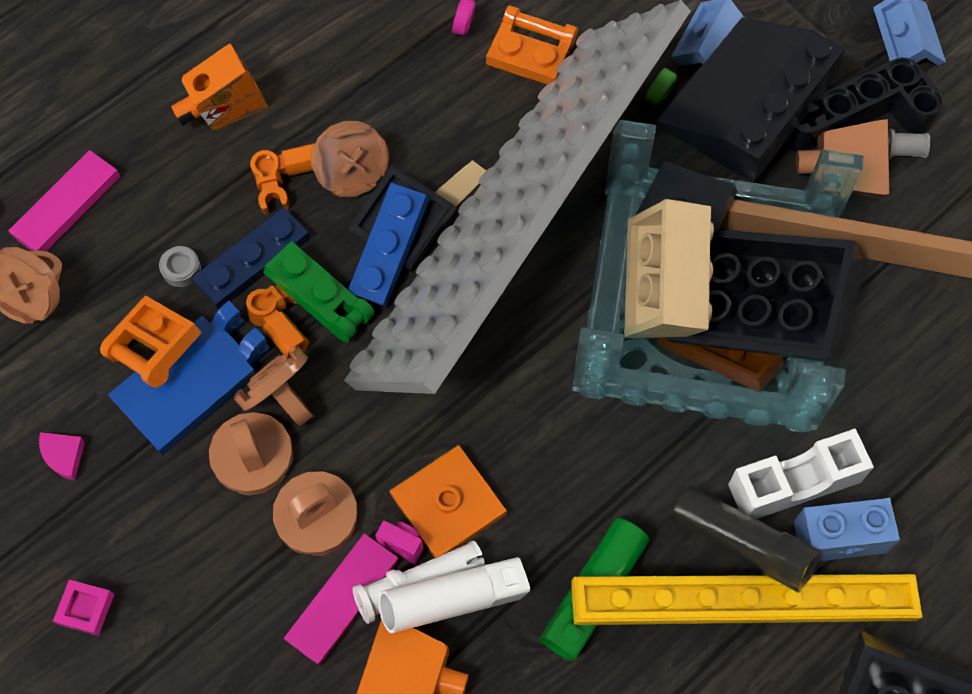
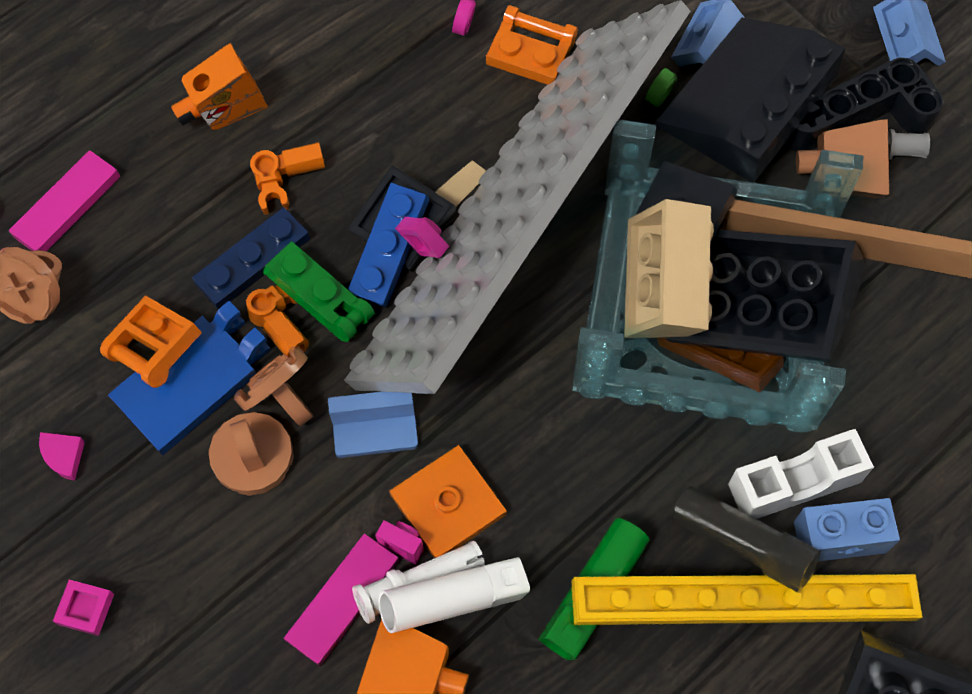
light grey tile [159,246,201,287] -> none
nougat tile [273,471,358,556] -> none
nougat tile [311,121,389,197] -> none
none -> medium blue panel [328,392,418,458]
none -> dark pink plate [395,217,449,258]

